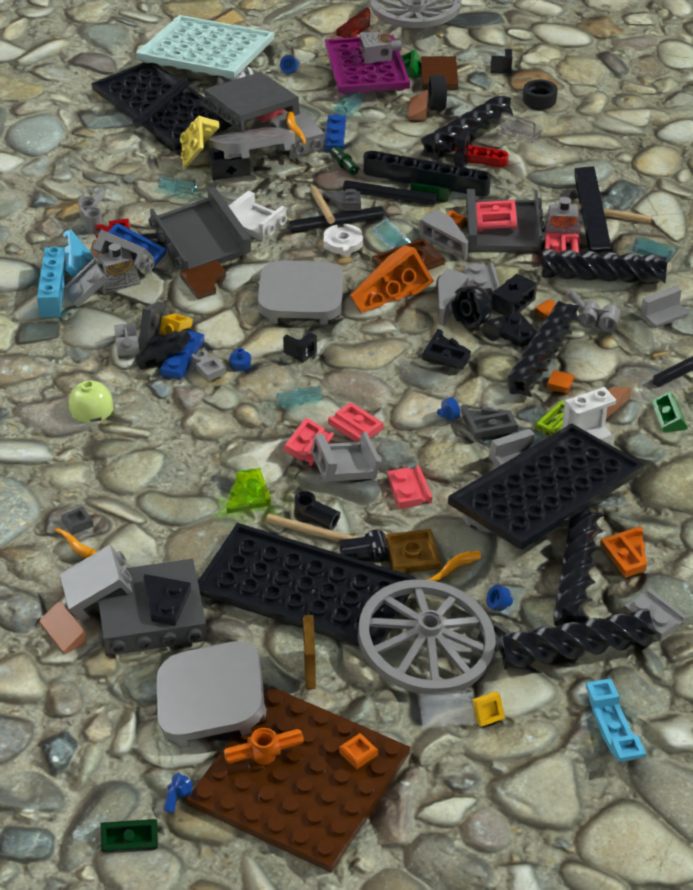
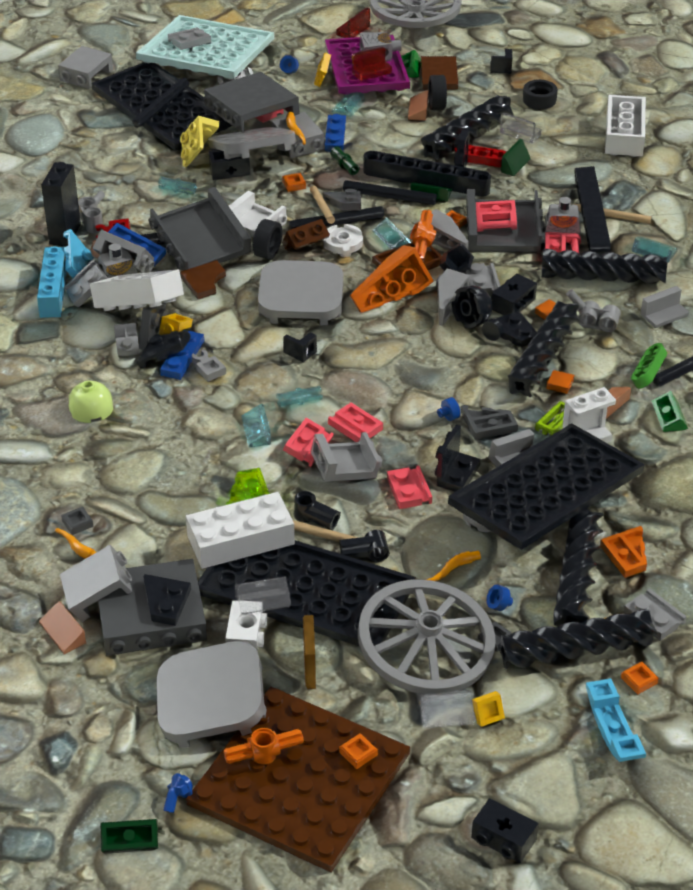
blue tile [229,348,251,371] -> none
pearl gold tile [385,529,441,573] -> none
black wing [422,329,471,370] -> none
none -> black brick [41,162,81,247]
none -> light grey panel [58,46,113,89]
none -> white brick [89,269,184,311]
none -> light grey plate [168,27,211,50]
none -> white brick [186,492,295,569]
none -> white brick [226,601,267,653]
none -> clear panel [235,576,291,614]
none -> clear light blue slope [241,404,271,447]
none -> black tyre [252,219,283,260]
none -> orange tile [282,173,306,192]
none -> reddish brown bracket [282,219,330,249]
none -> yellow tile [314,52,331,87]
none -> clear red panel [352,47,392,81]
none -> orange axle [410,209,436,260]
none -> black bracket [435,424,481,492]
none -> black panel [439,243,474,273]
none -> black brick [471,798,539,864]
none -> dark green slope [501,139,530,176]
none -> white brick [605,95,646,157]
none -> orange tile [621,662,659,695]
none -> bright green beam [631,343,667,389]

